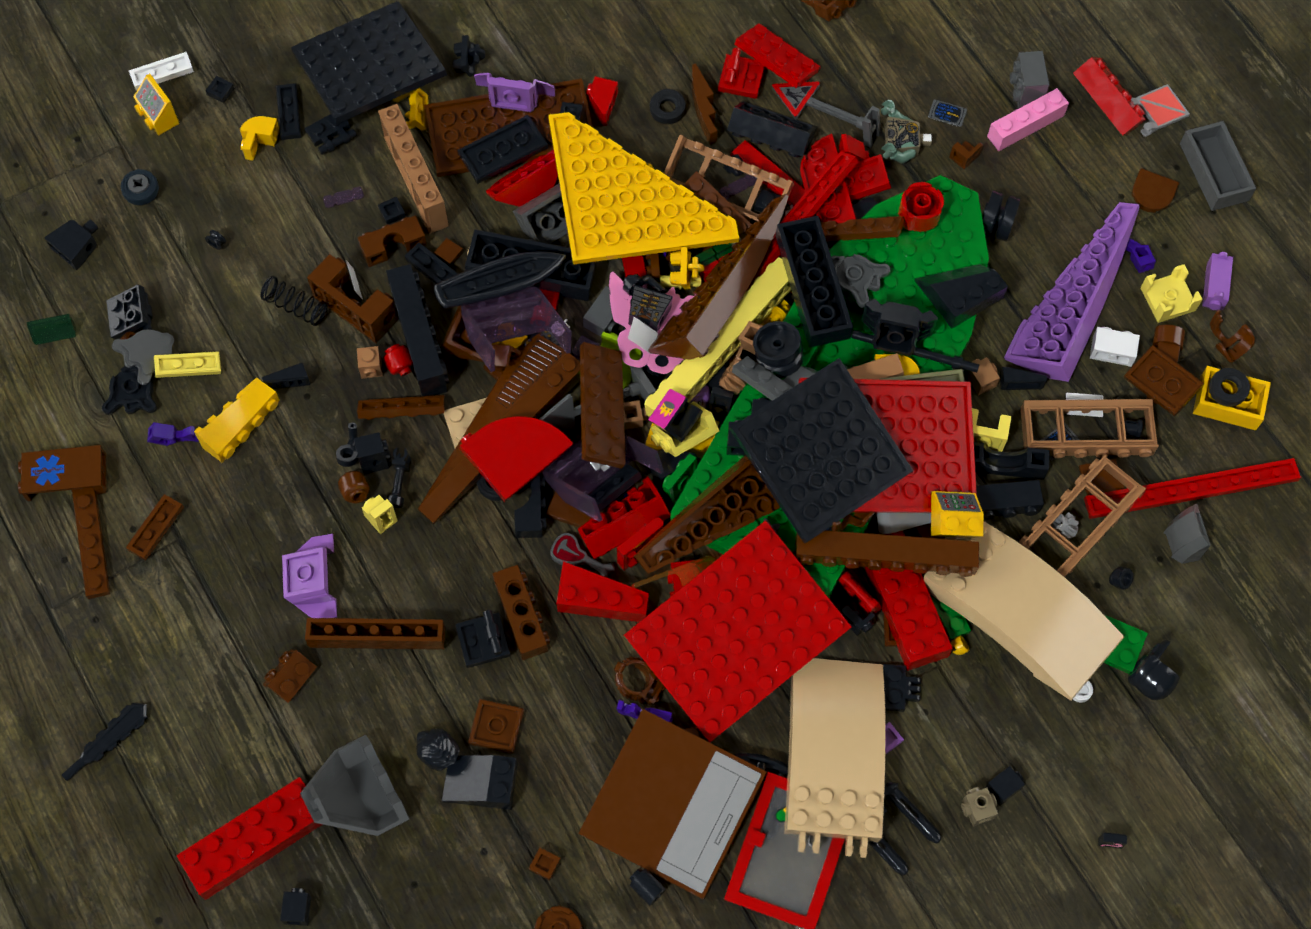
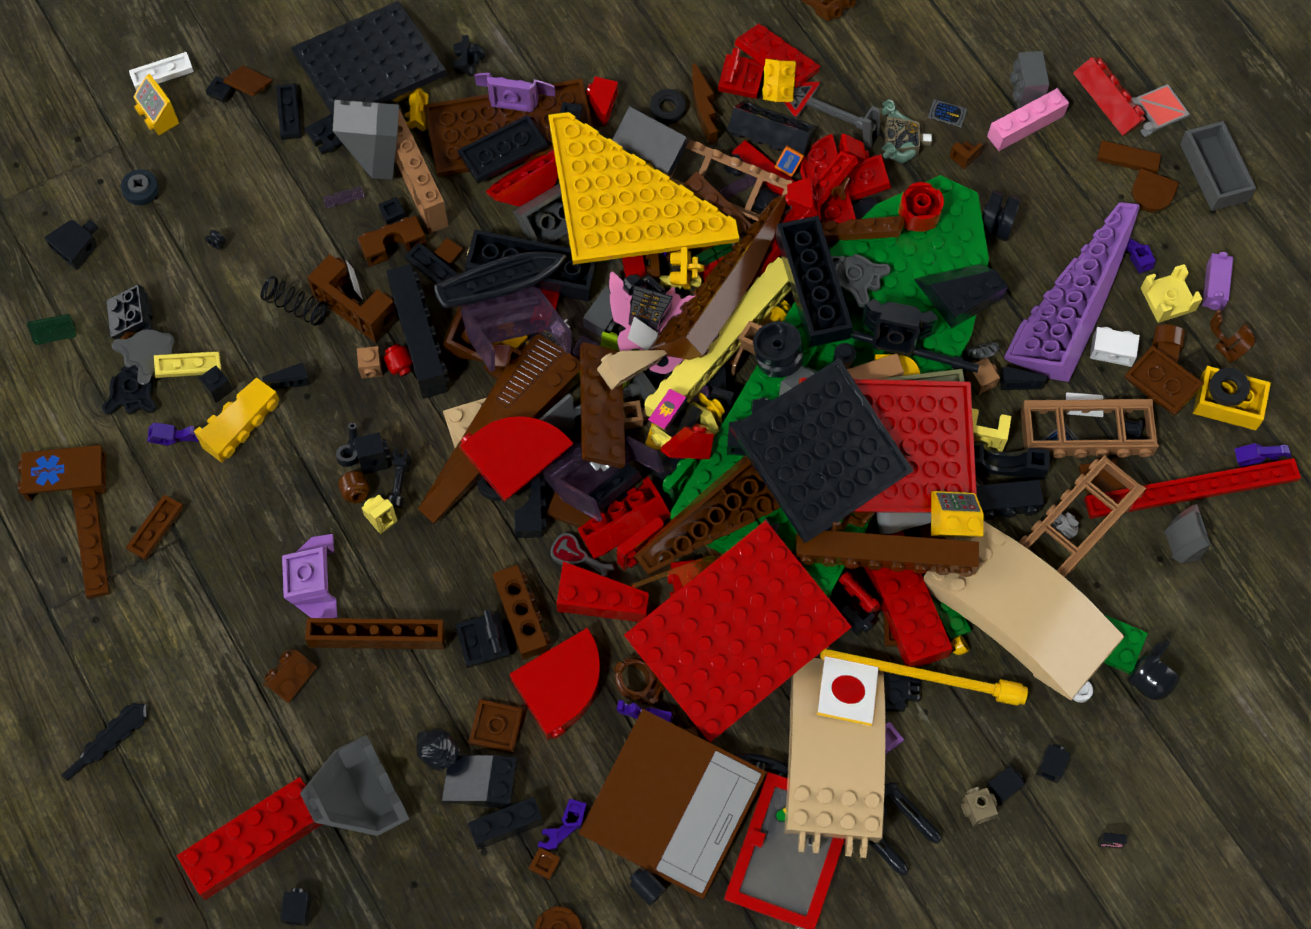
yellow brick [240,116,280,161] -> none
reddish brown plate [357,395,445,420] -> none
medium nougat gear [719,358,747,395] -> none
dark grey plate [732,356,793,401] -> none
black tile [1109,567,1134,590] -> none
none -> black brick [198,365,233,403]
none -> reddish brown piece [223,65,272,96]
none -> dark grey panel [333,100,399,180]
none -> black brick [468,797,543,850]
none -> red brick [509,628,600,740]
none -> dark purple piece [538,799,587,851]
none -> tan slope [597,350,667,390]
none -> tile [612,106,690,176]
none -> red slope [661,424,714,459]
none -> yellow plate [697,392,725,429]
none -> yellow bracket [762,59,796,102]
none -> slope [775,146,804,177]
none -> red slope [785,177,821,220]
none -> flag [817,649,1028,726]
none -> reddish brown hand [831,177,850,200]
none -> black brick [832,343,856,369]
none -> dark grey gear [965,342,999,360]
none -> black brick [1036,744,1071,783]
none -> reddish brown tile [1096,140,1161,174]
none -> dark purple piece [1234,443,1291,467]

